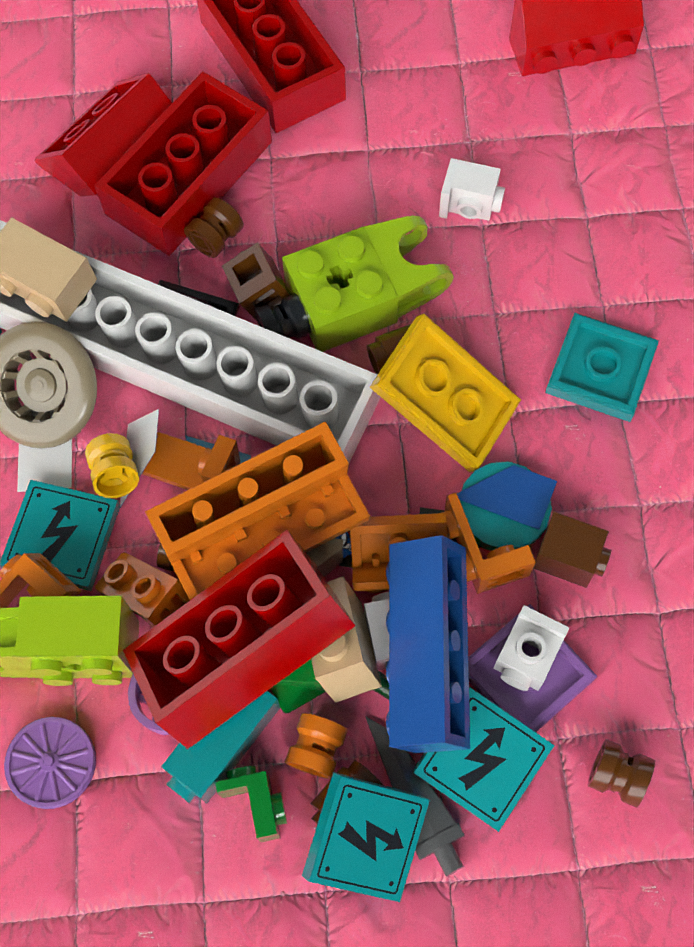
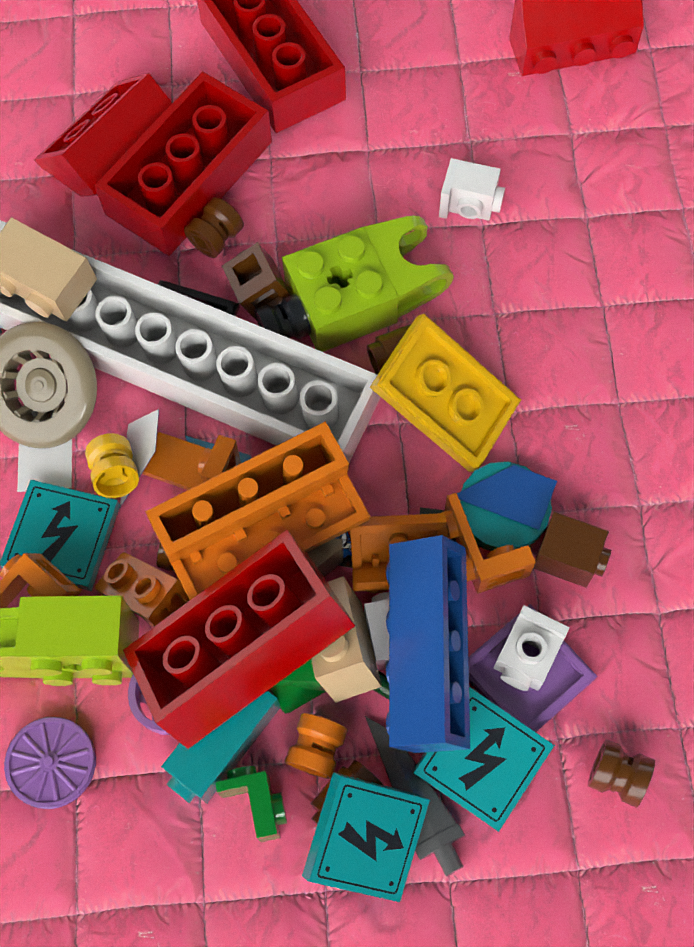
teal tile [545,313,659,422] -> none

